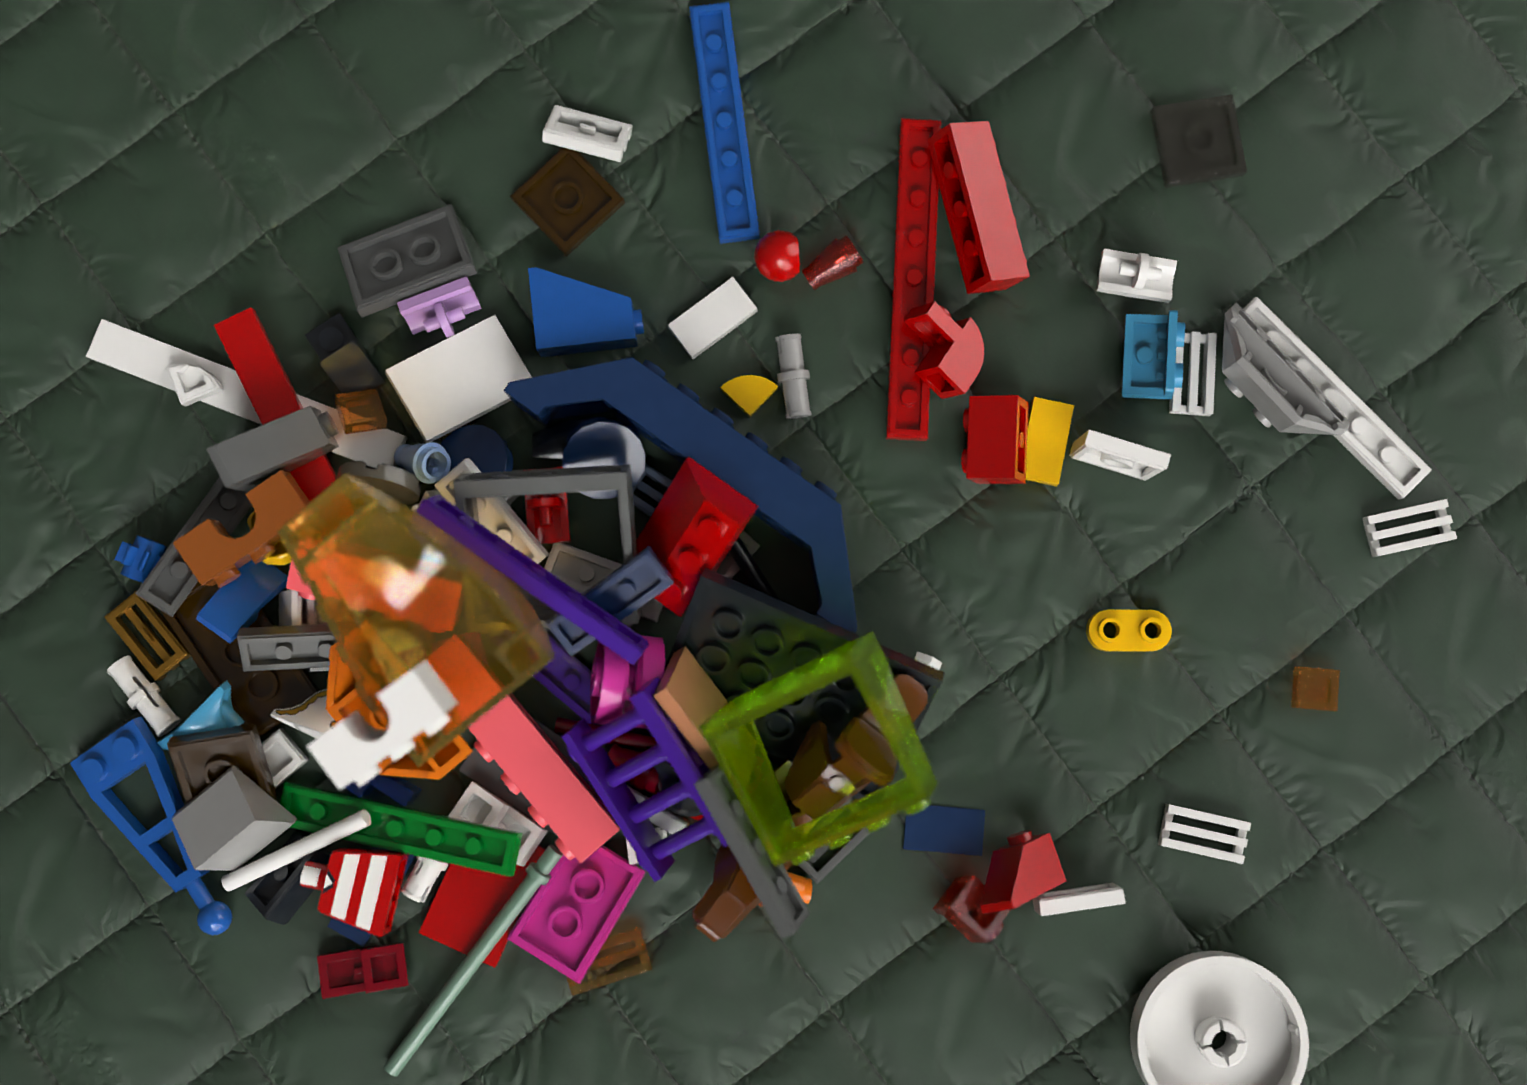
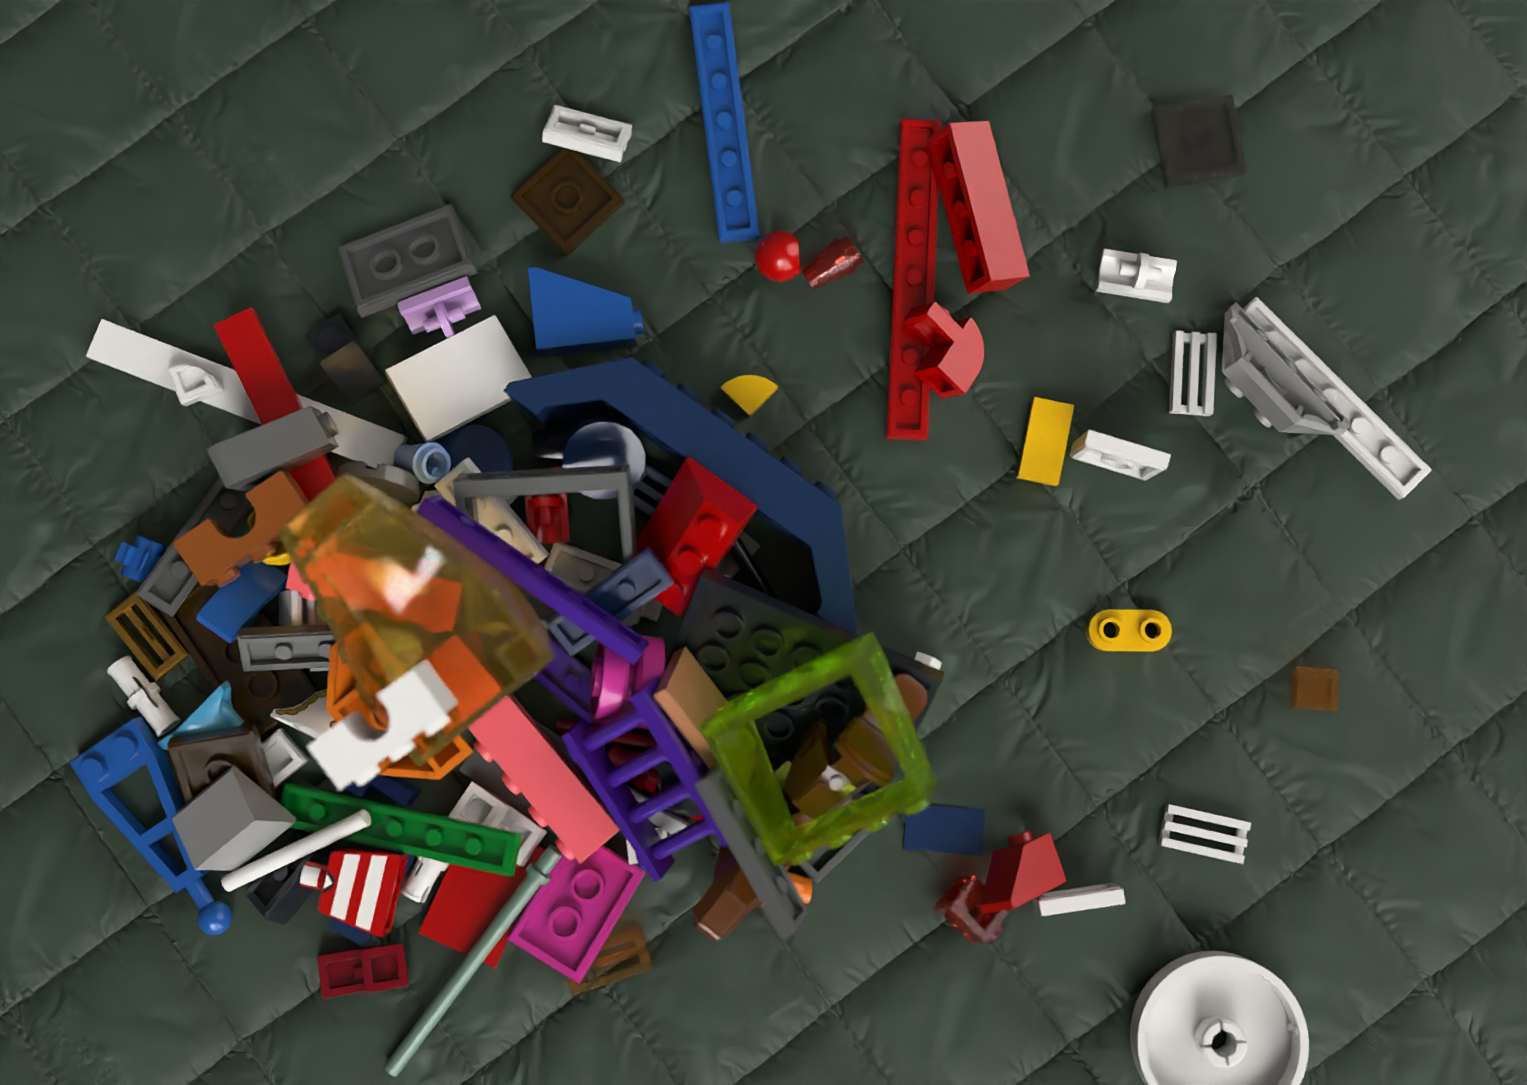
clear orange tile [335,389,387,434] -> none
white tile [668,277,757,360] -> none
light grey pin [775,334,812,419] -> none
red brick [961,395,1029,484] -> none
dark azure bracket [1121,310,1185,399] -> none
white tile [1362,499,1457,558] -> none

